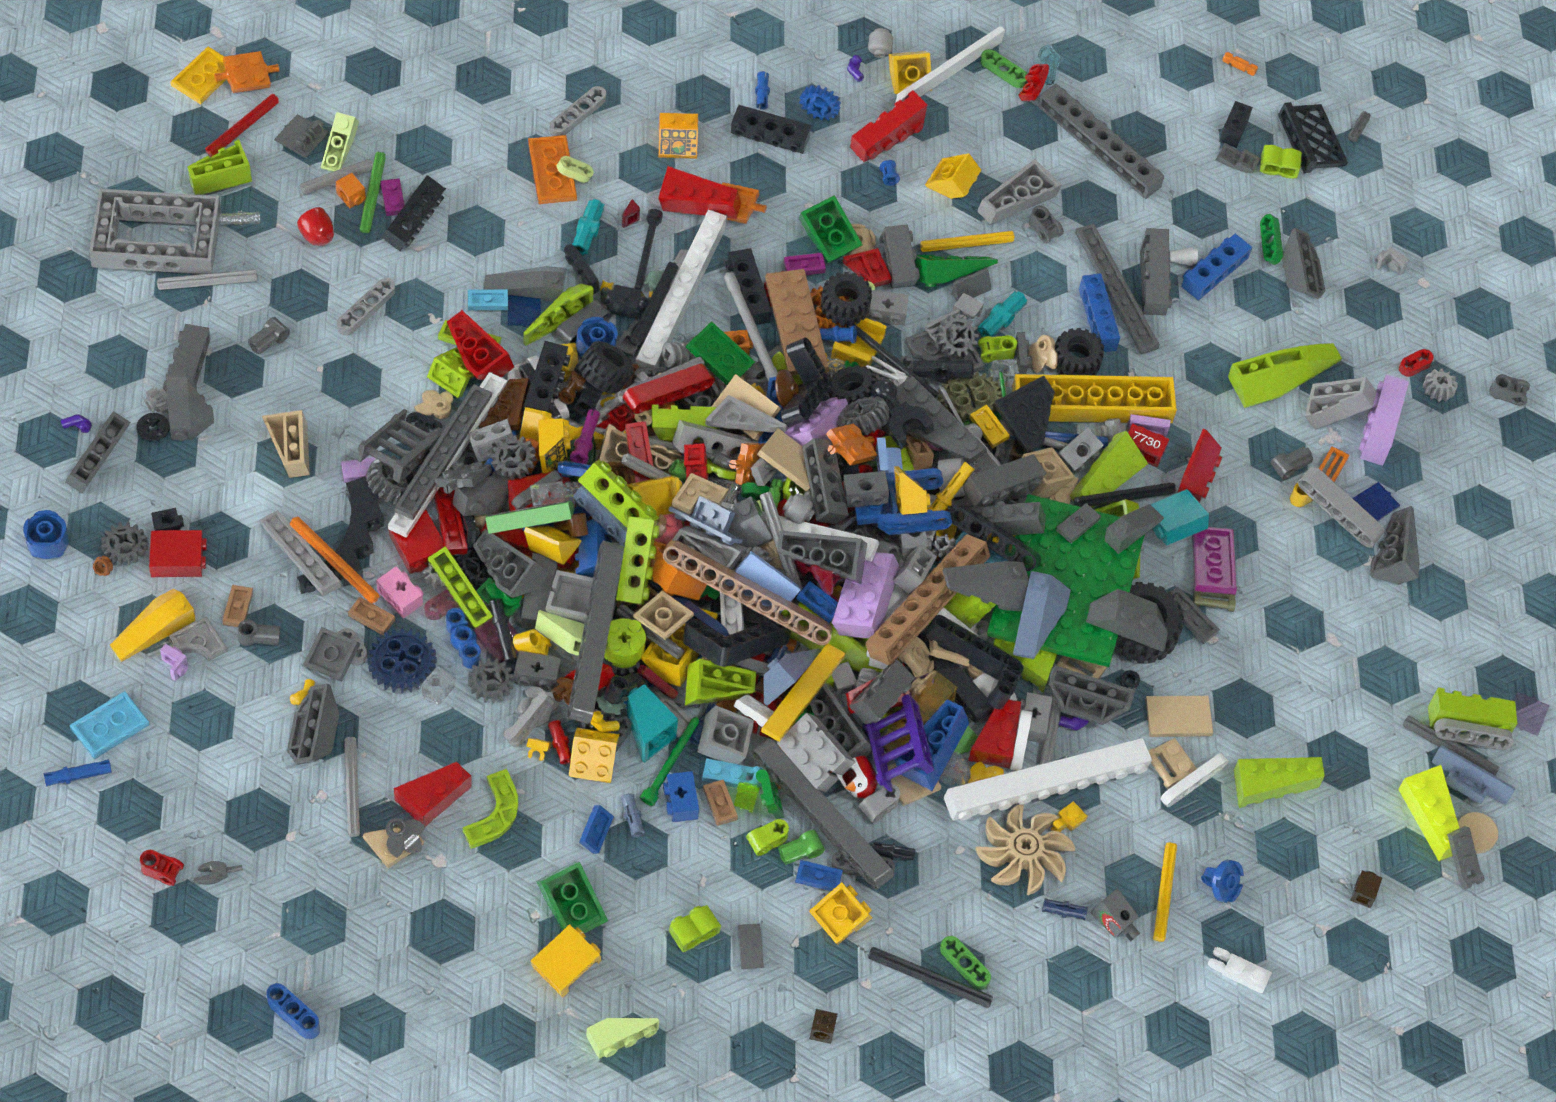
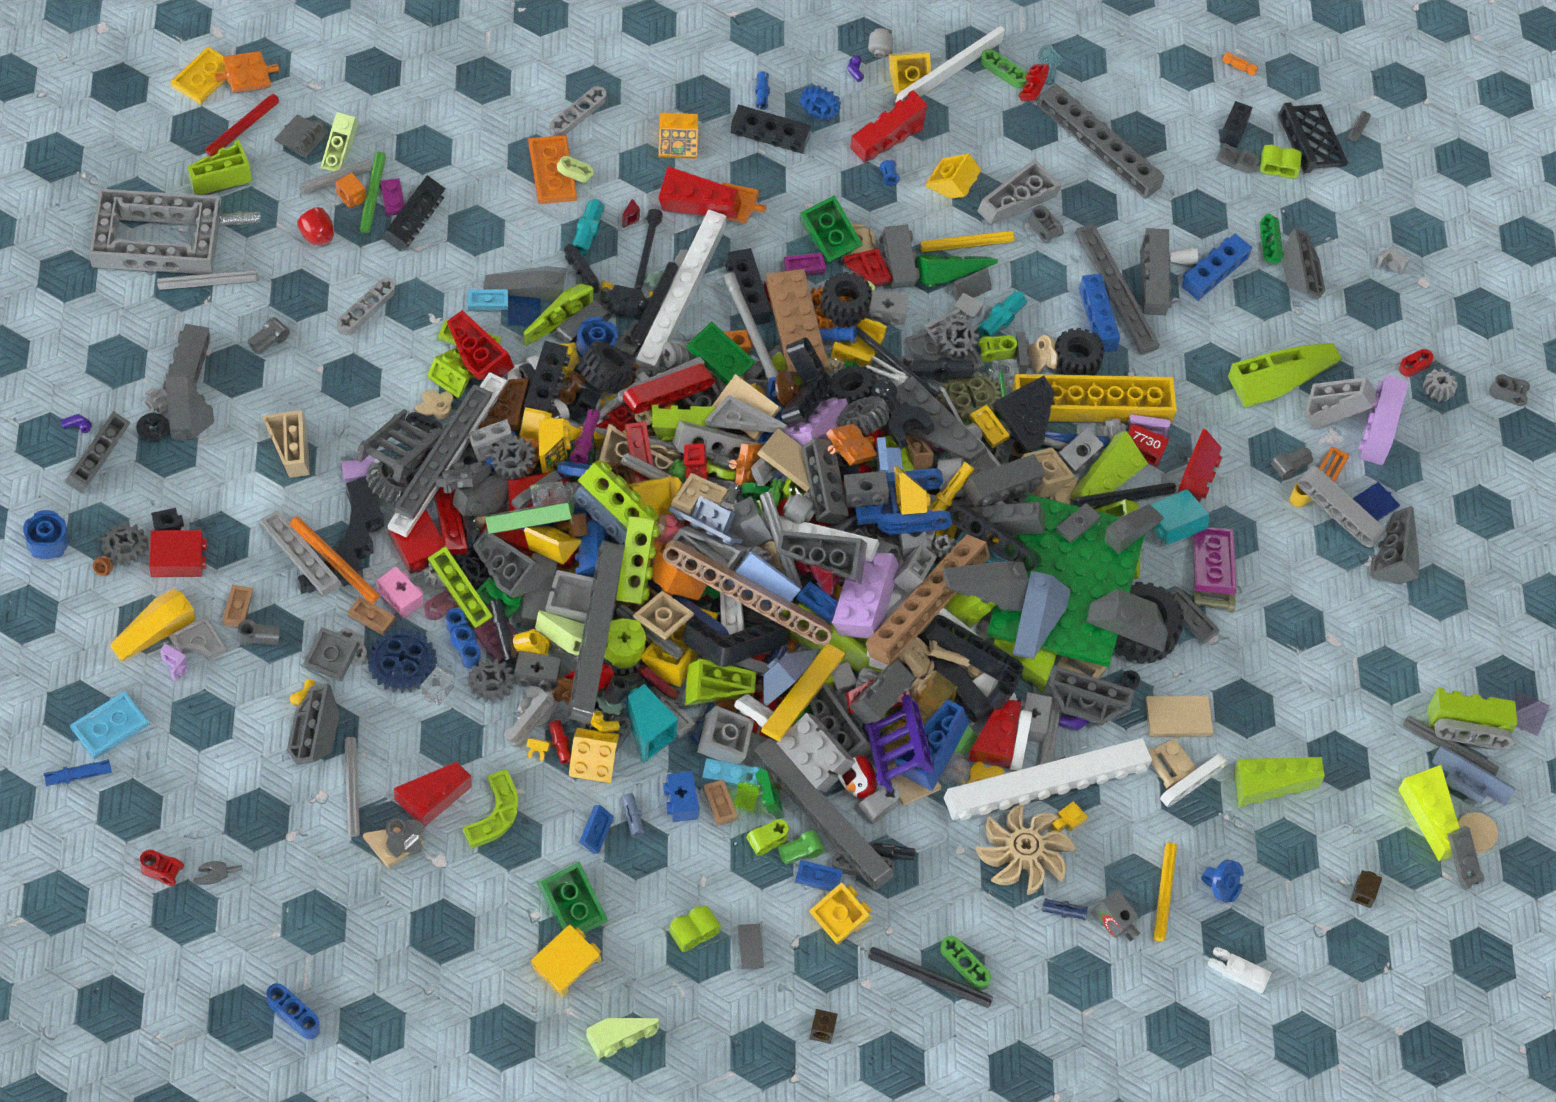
green piece [639,717,699,806] -> none

